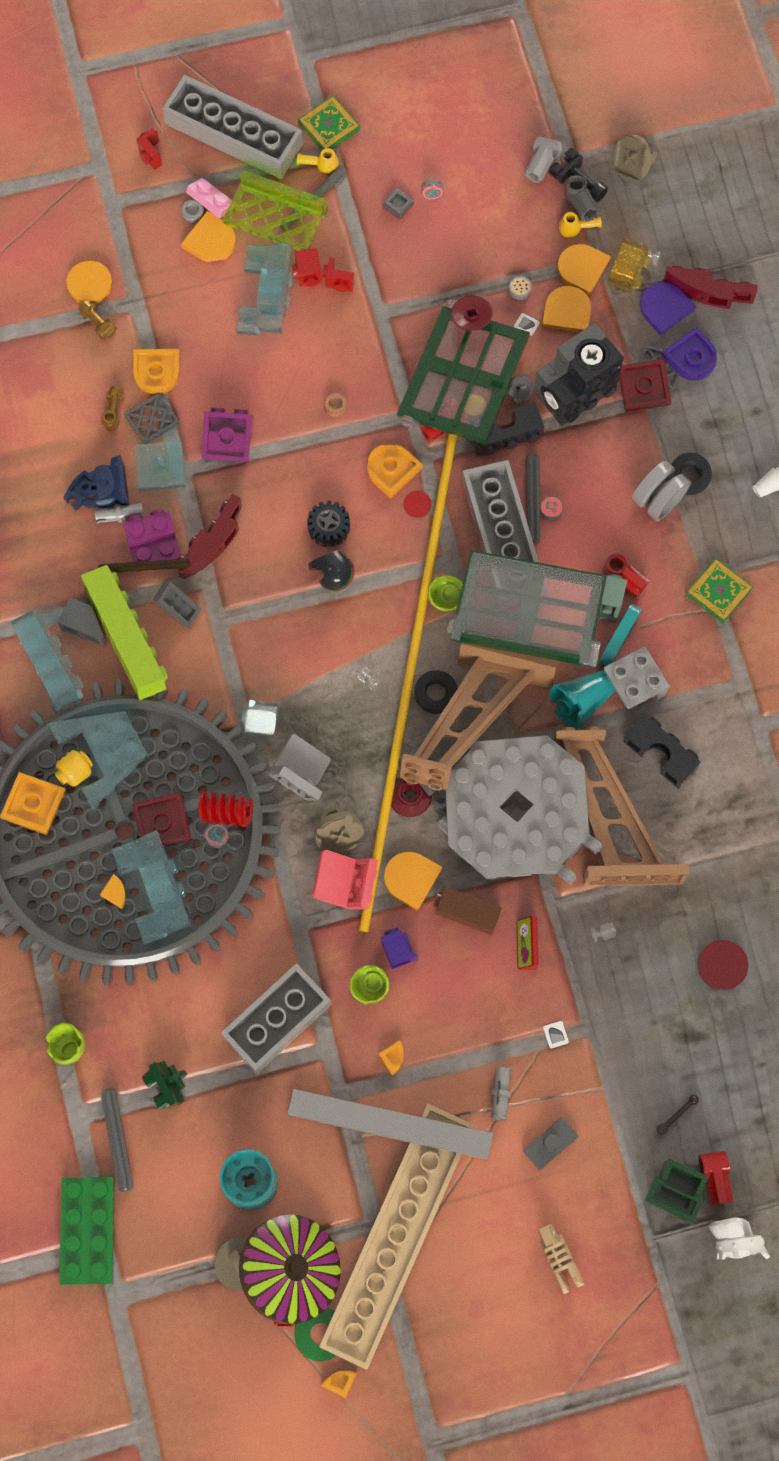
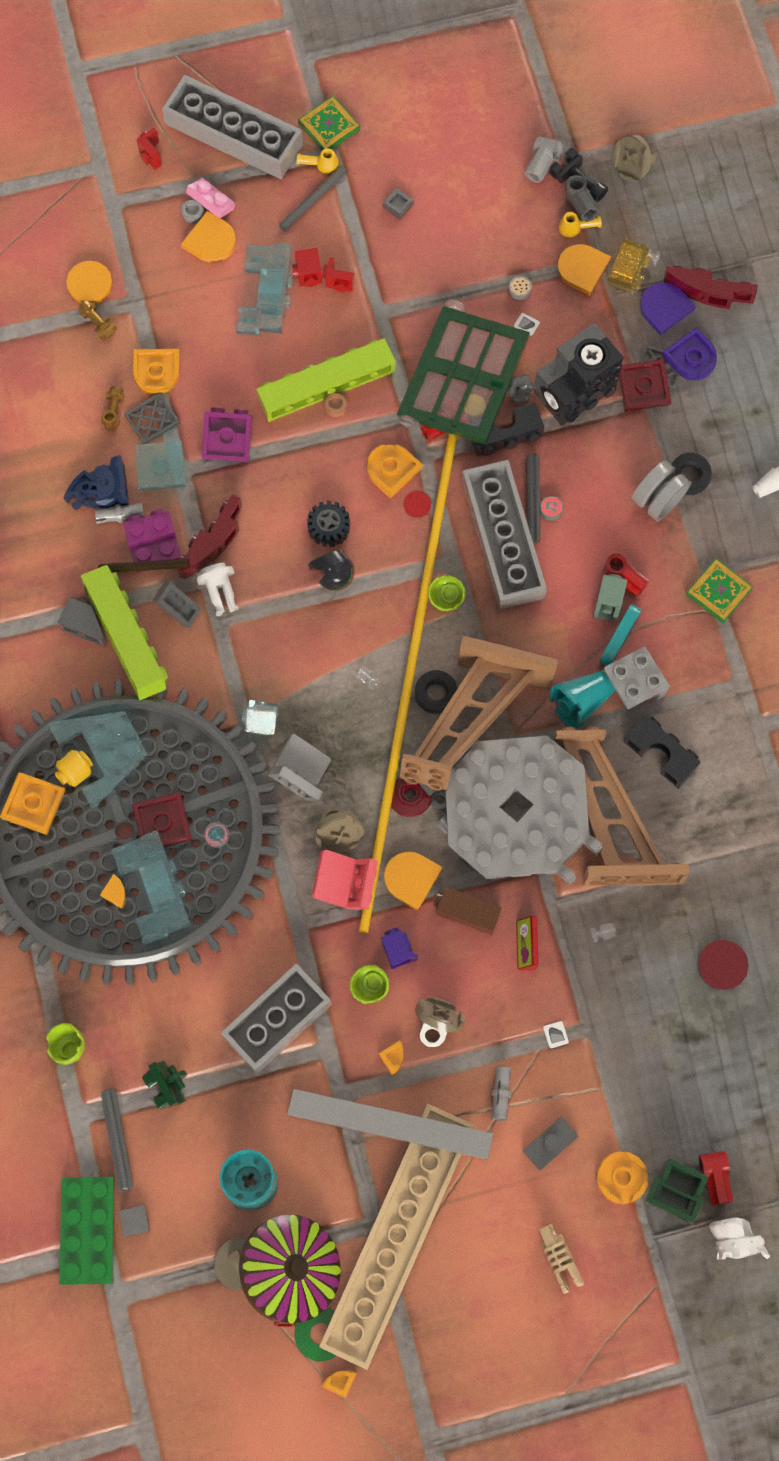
clear light blue wedge [10,608,84,710] -> none
red piece [198,791,253,827] -> none
clear neon green fence [222,171,328,250] -> none
clear light blue tile [421,179,444,200] -> none
clear door [447,550,607,667] -> none
dark red piece [451,295,493,331] -> none
light orange tile [542,286,591,333] -> none
dark brown hinge [657,1095,699,1134] -> none
none -> flat silver tile [119,1205,150,1237]
none -> white piece [196,563,239,616]
none -> lime brick [256,338,396,422]
none -> dark tan tile [415,997,465,1047]
none -> light orange tile [596,1152,648,1204]

